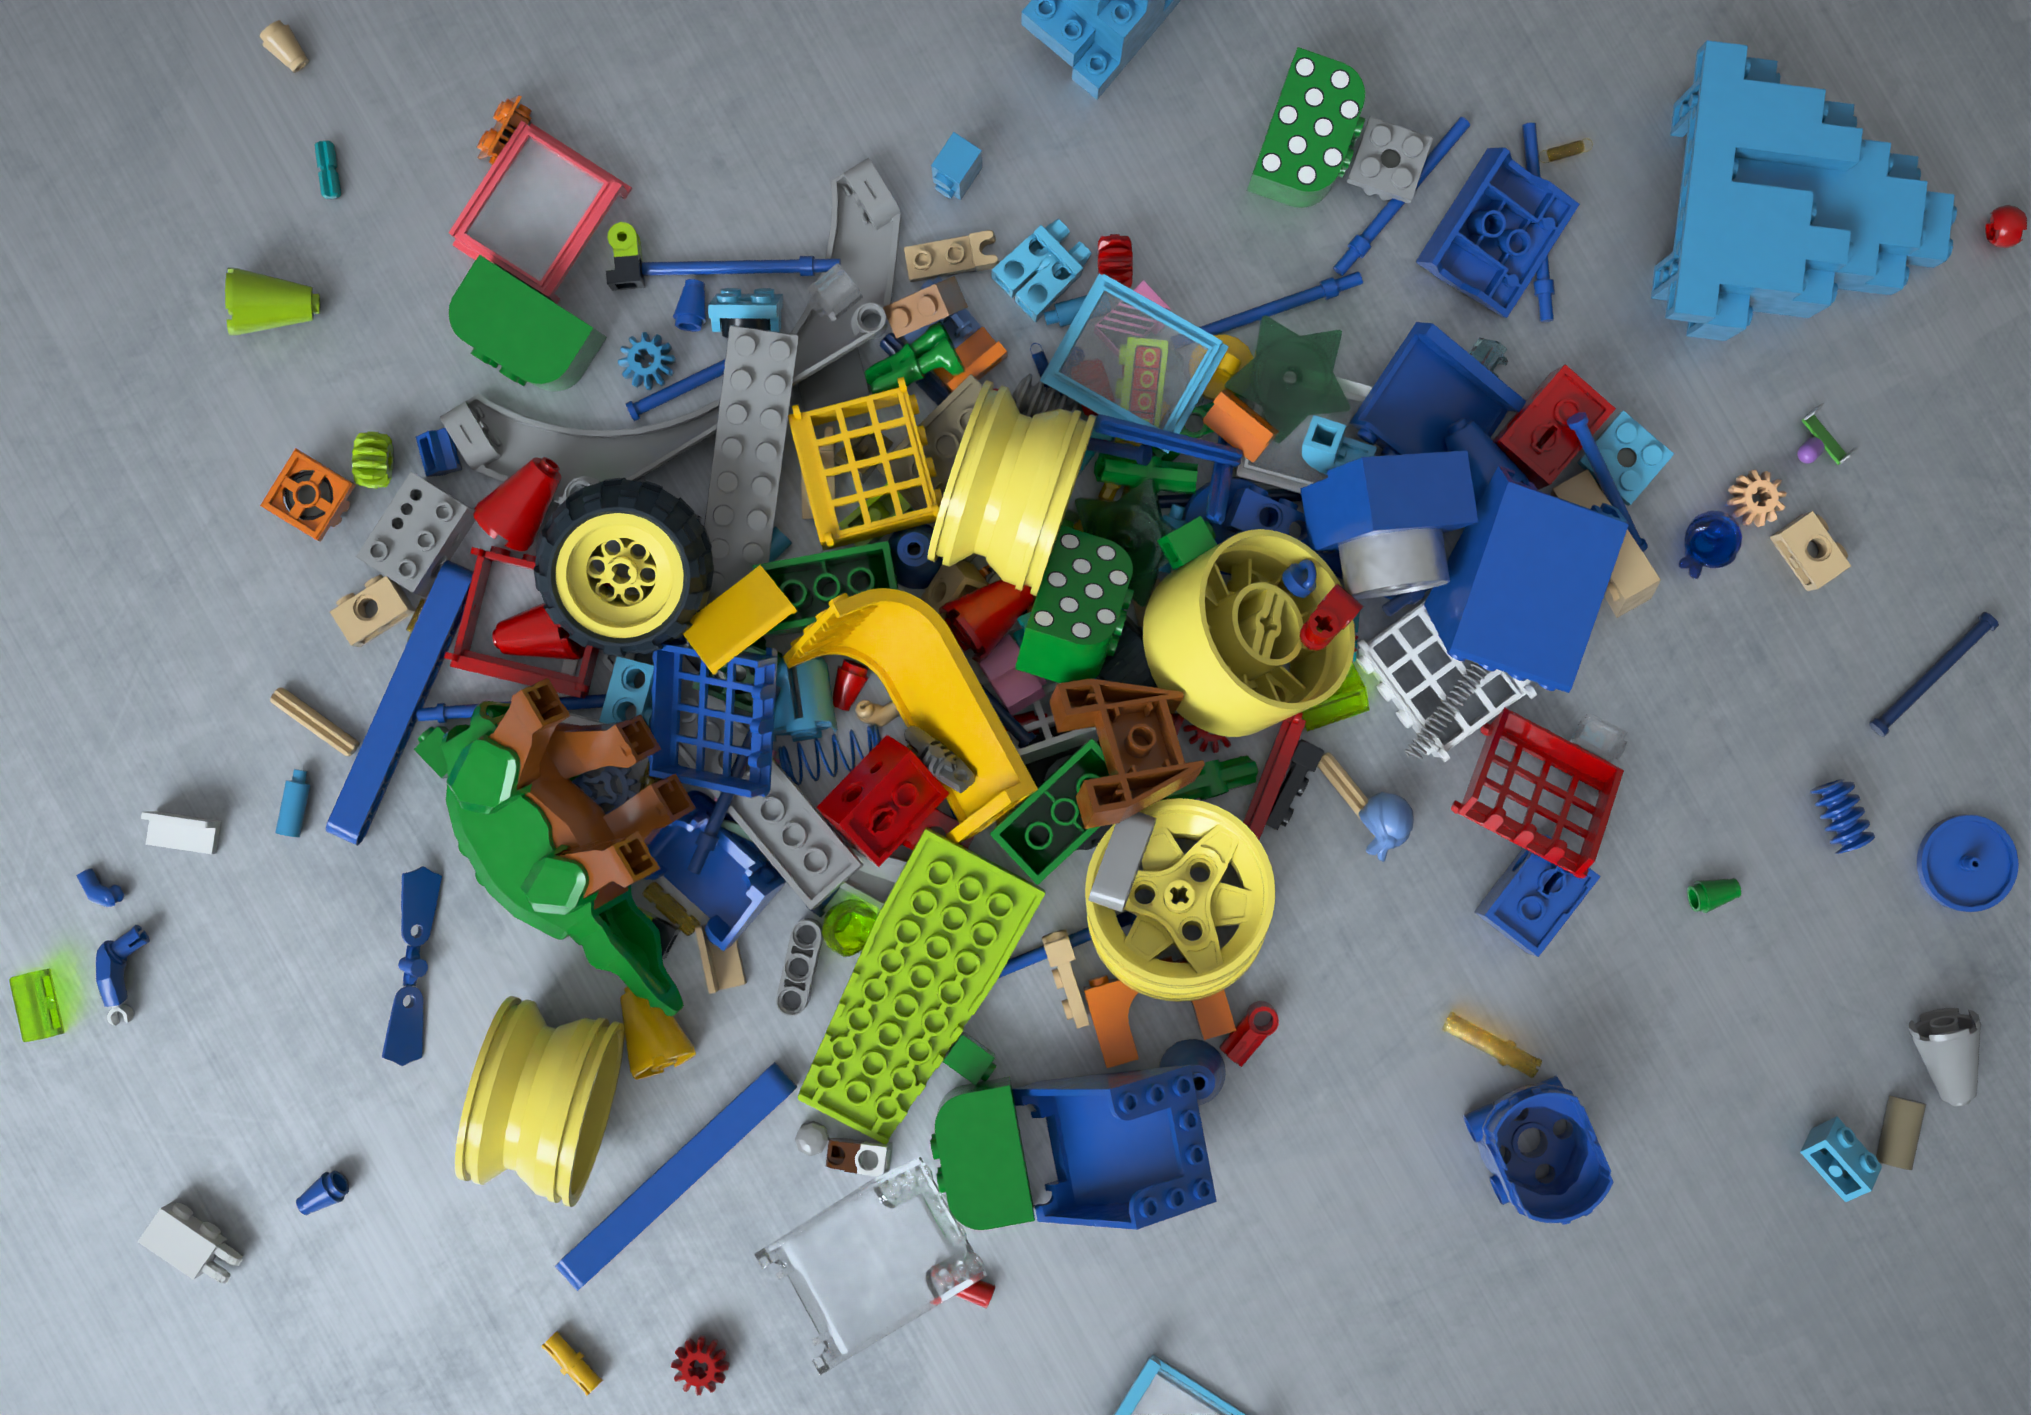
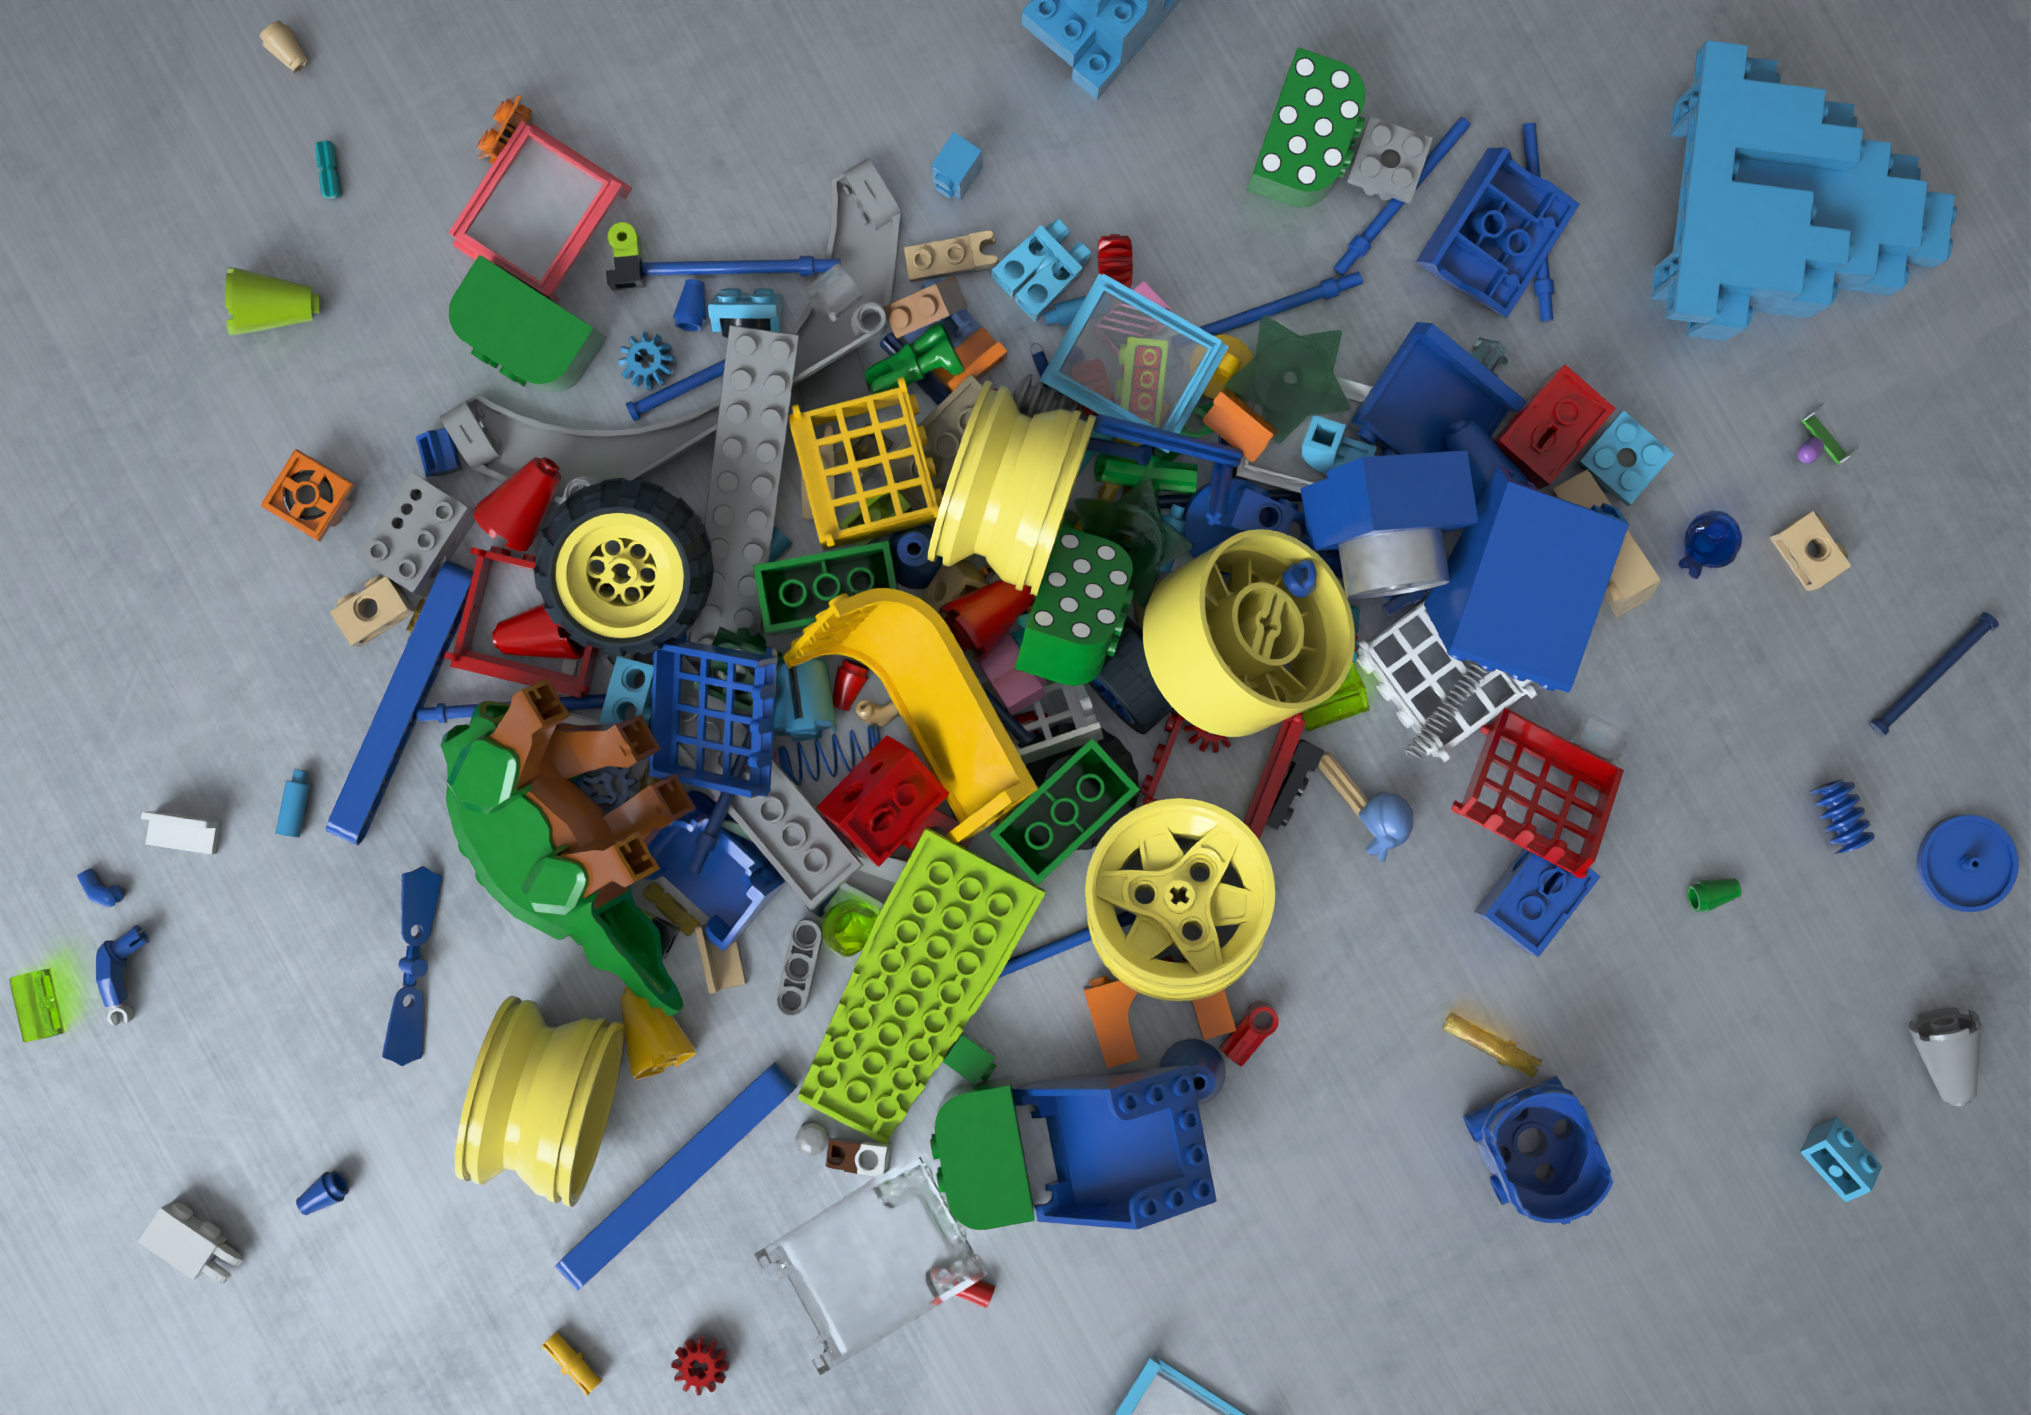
tan axle [270,688,359,756] -> none
lime gear [351,431,394,489] -> none
green brick [414,726,449,778] -> none
yellow piece [683,565,797,675] -> none
dark grey hinge [904,725,975,793] -> none
tan plate [1042,929,1090,1029] -> none
dark orange wedge [1049,678,1205,829] -> none
light grey beam [1088,812,1156,912] -> none
green brick [1157,516,1217,570] -> none
green piece [1161,755,1259,801] -> none
red piece [1300,584,1364,651] -> none
clear yellow piece [1539,138,1593,163] -> none
blue bar [1567,412,1648,552] -> none
light nougat gear [1726,470,1787,527] -> none
dark tan brick [1876,1095,1926,1170] -> none
red piece [1985,205,2027,248] -> none

